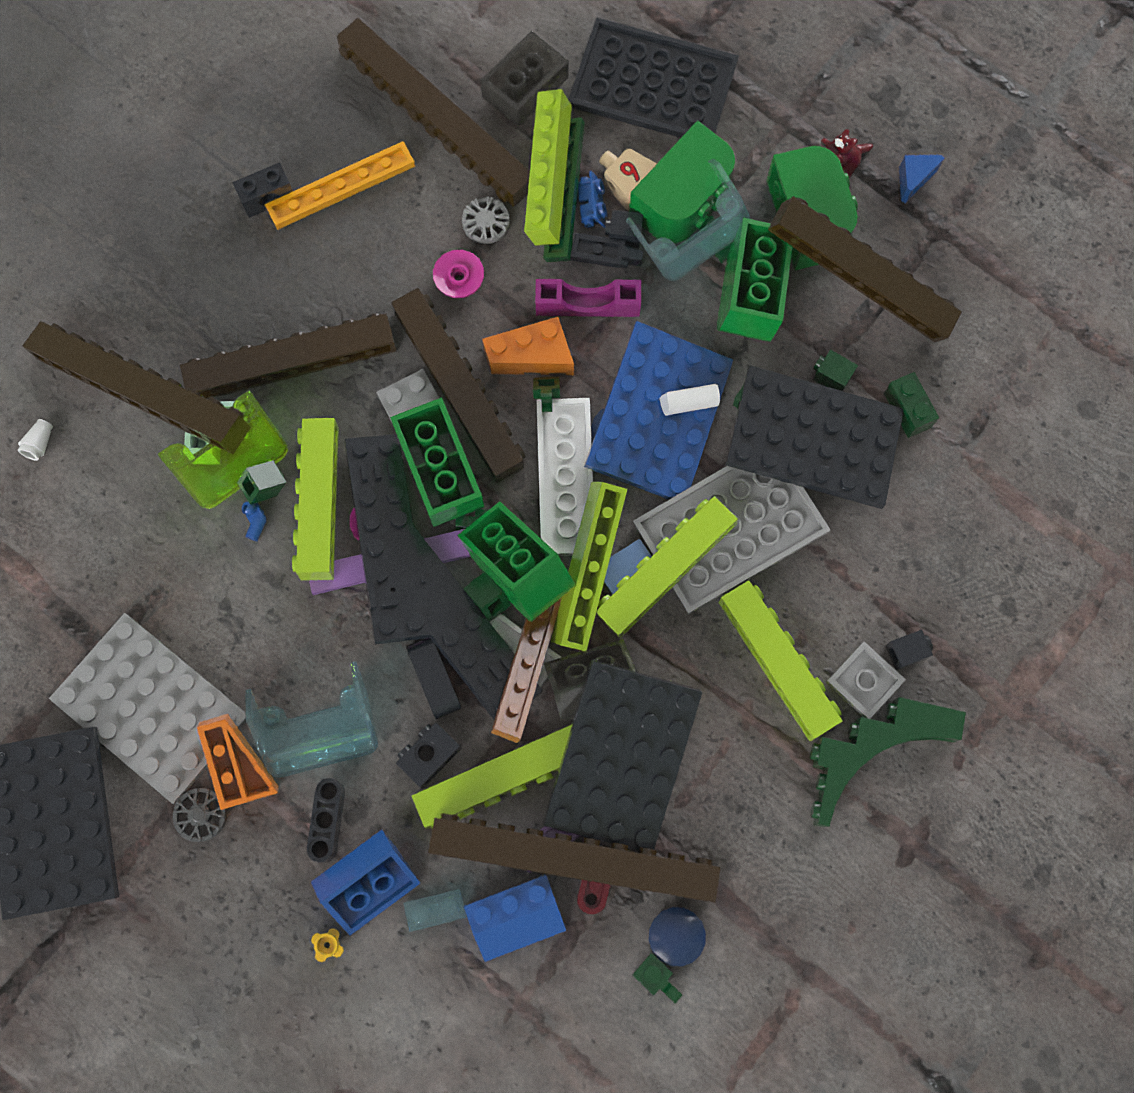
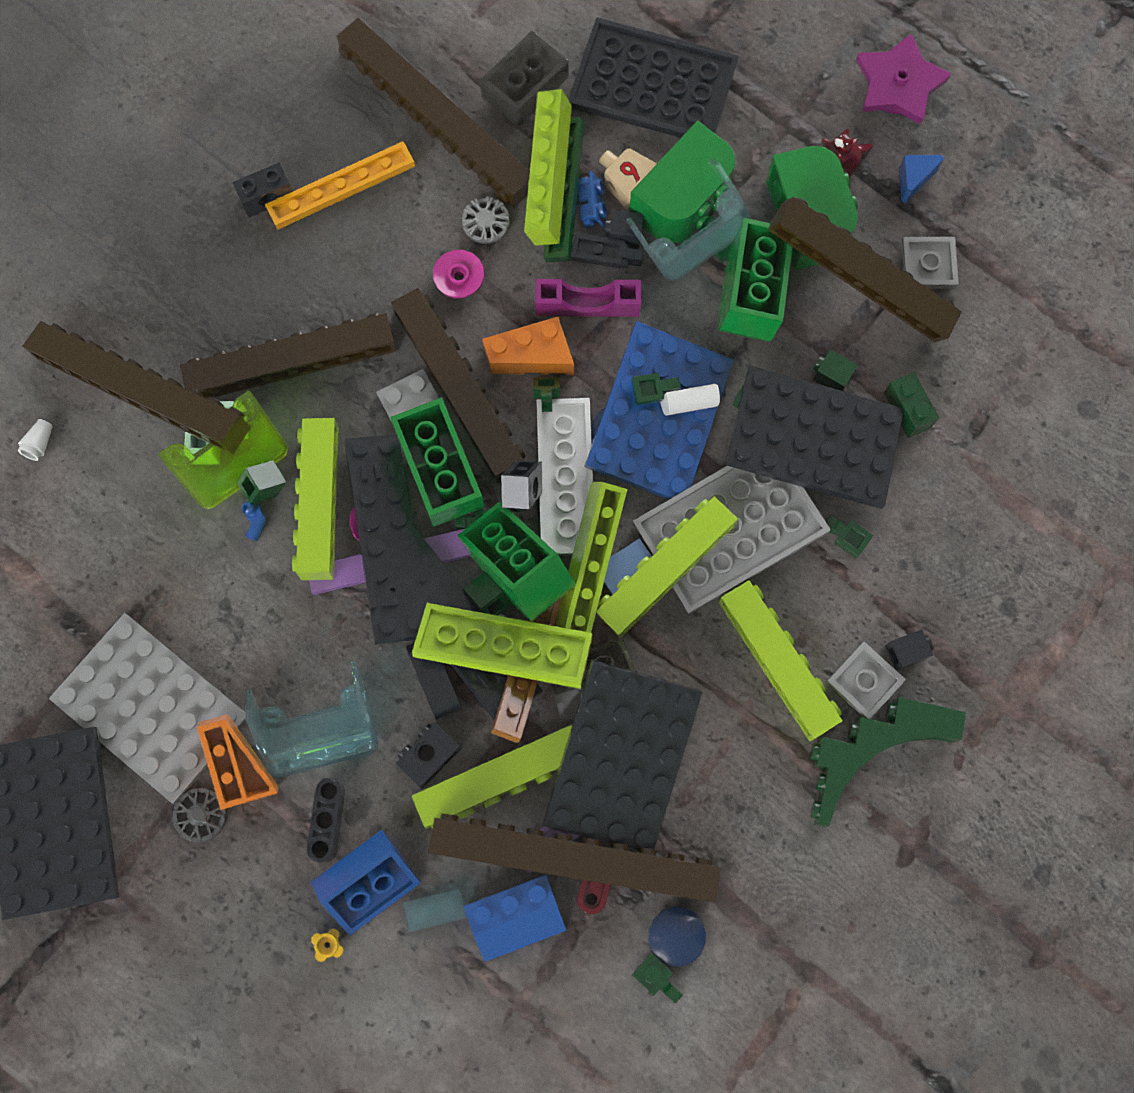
none -> lime plate [412,603,592,689]
none -> brick [501,460,542,512]
none -> dark green plate [631,373,681,405]
none -> dark green plate [825,515,874,559]
none -> magenta plate [856,35,951,124]
none -> light grey plate [901,237,959,289]

